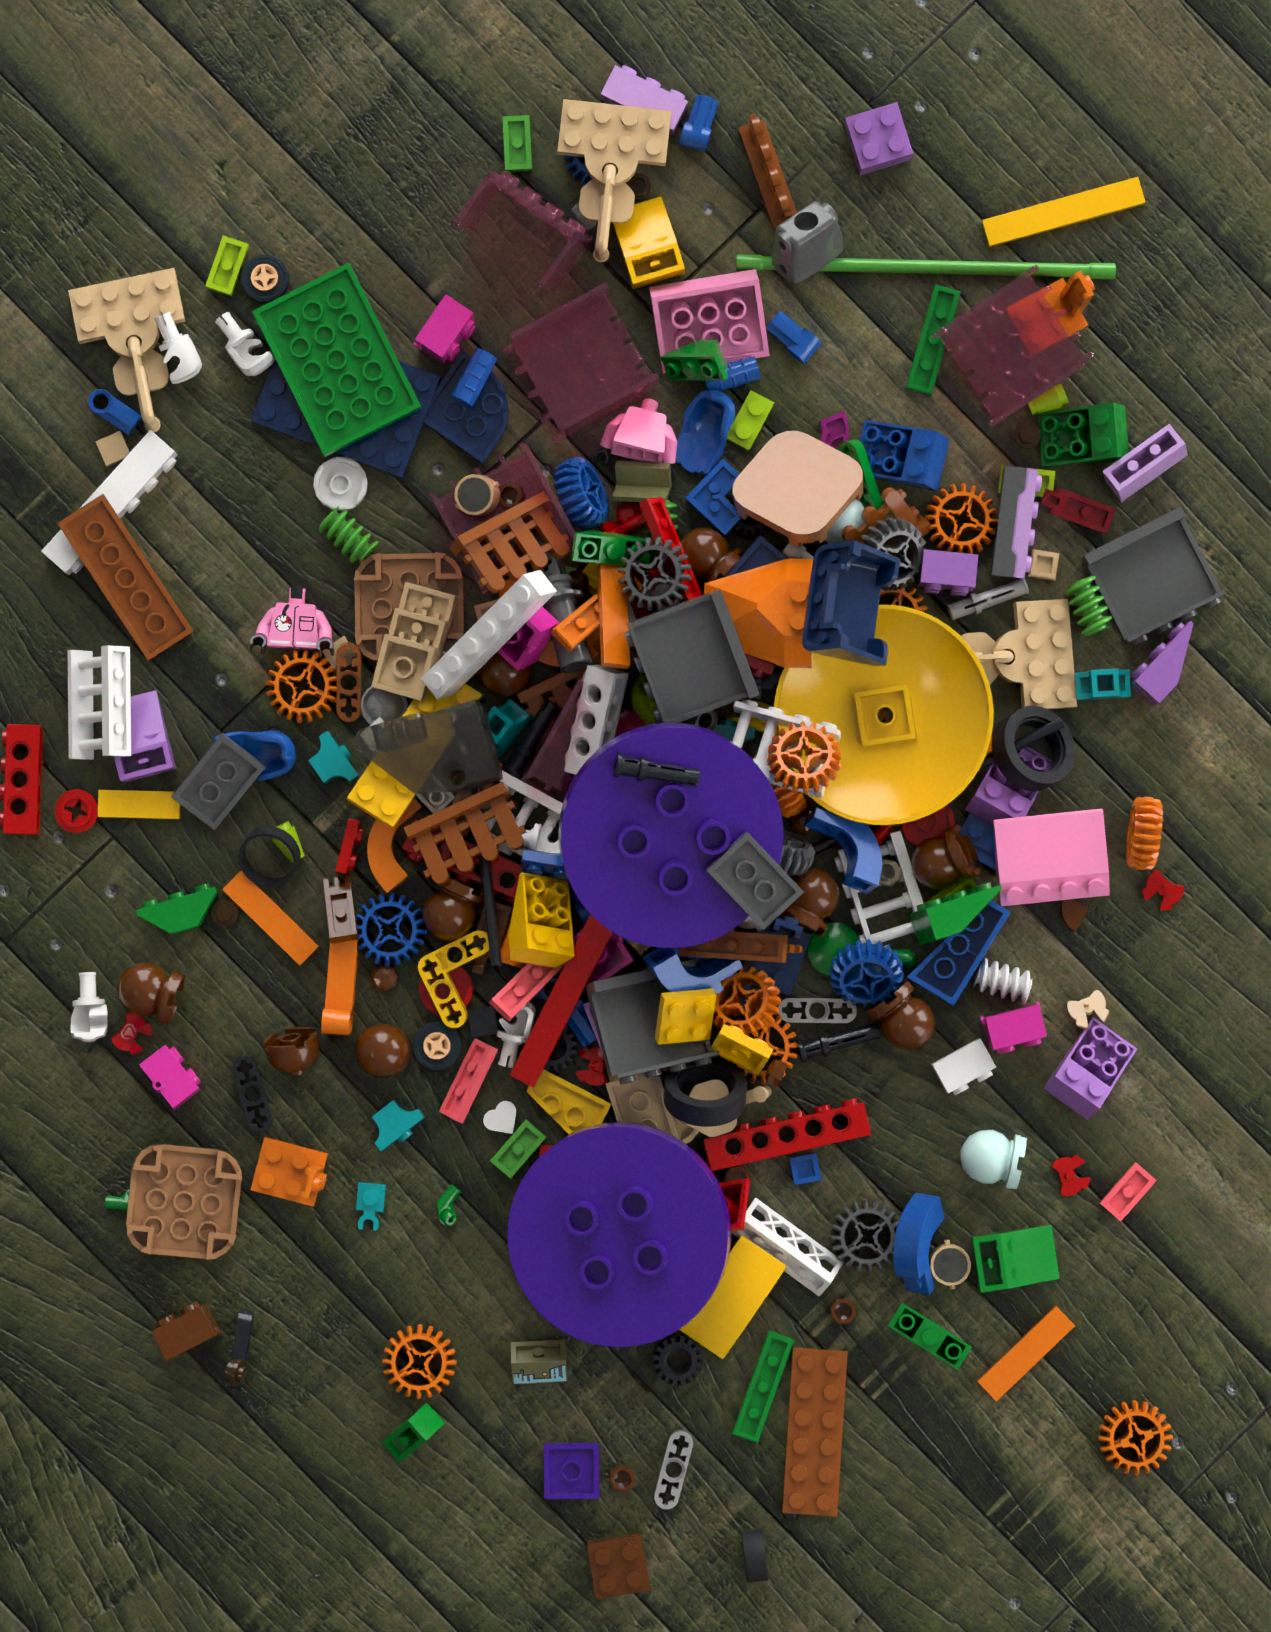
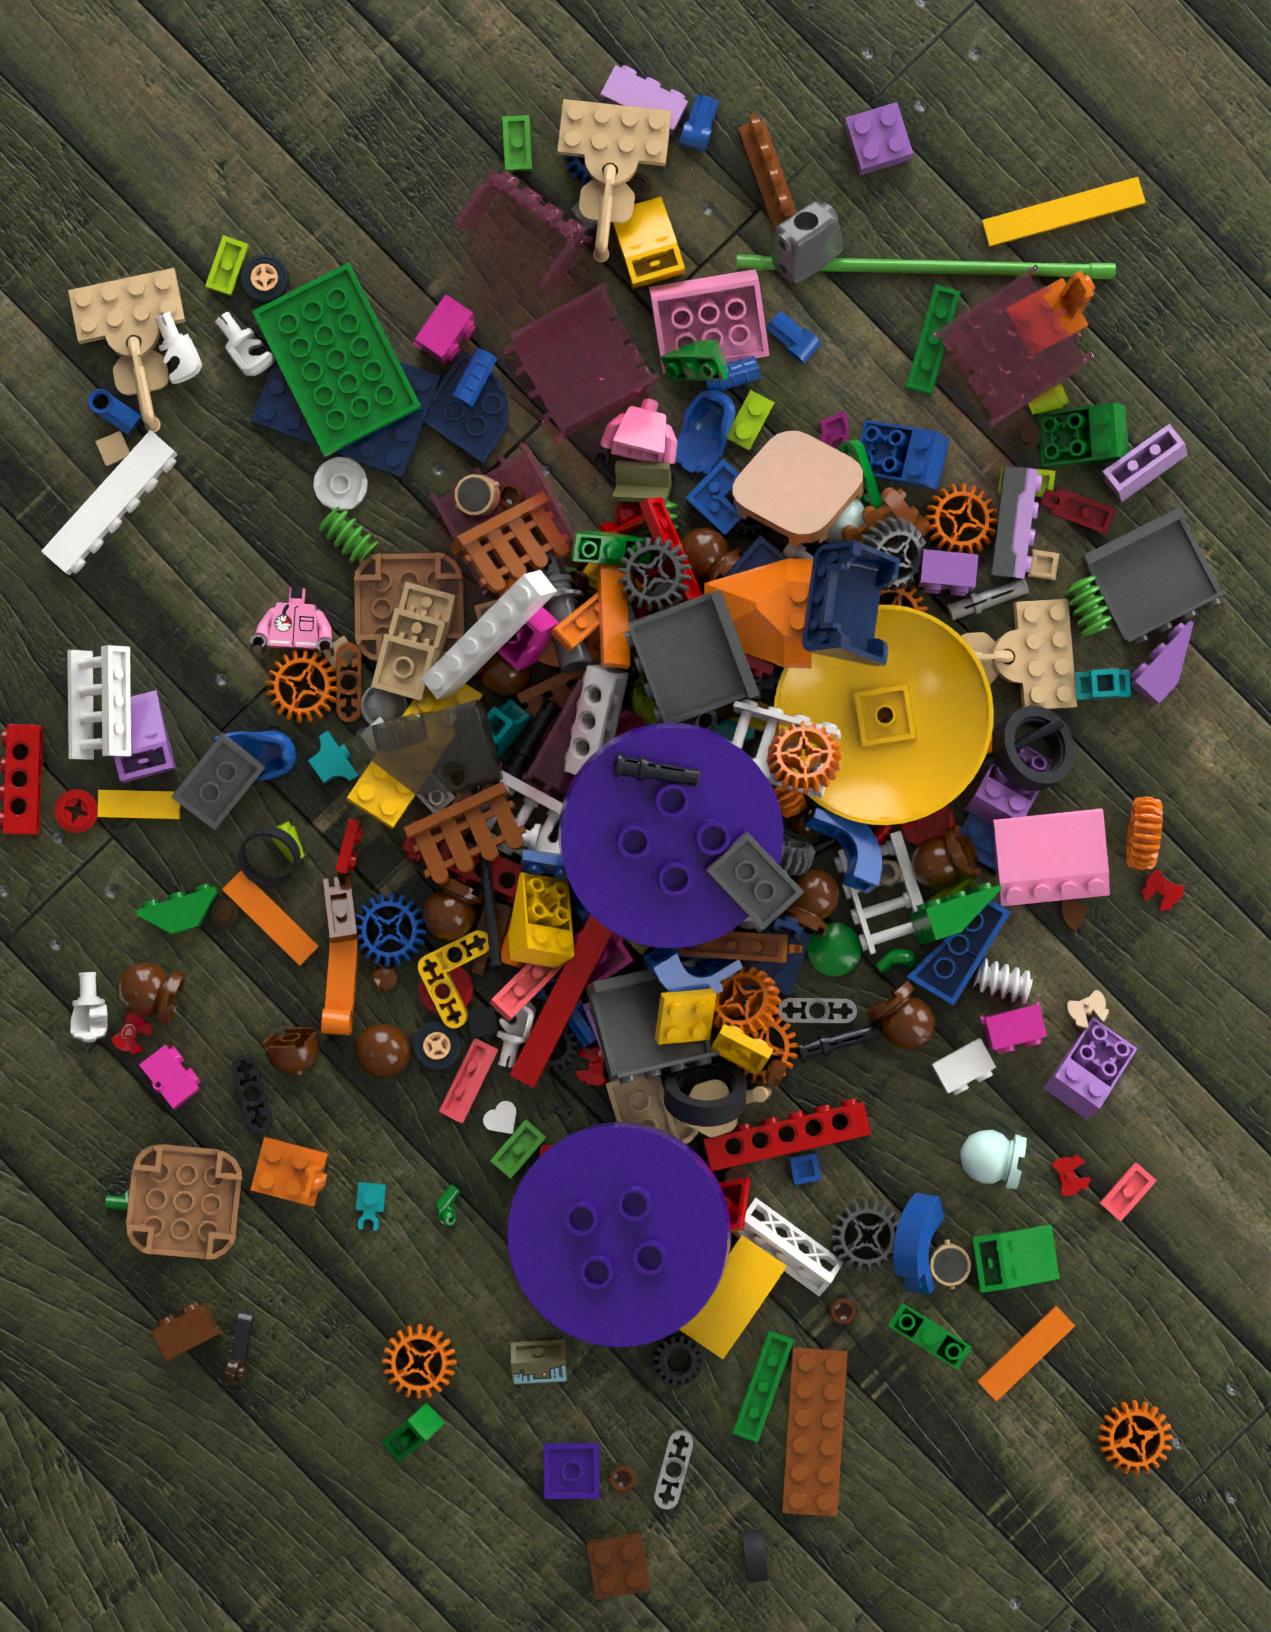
dark orange plate [57,494,193,661] -> none
orange arch [367,799,423,894] -> none
teal brick [372,1100,425,1151] -> none
yellow wing [527,1070,611,1135] -> none
blue gear [553,456,610,530] -> none
blue gear [830,938,904,1008] -> none

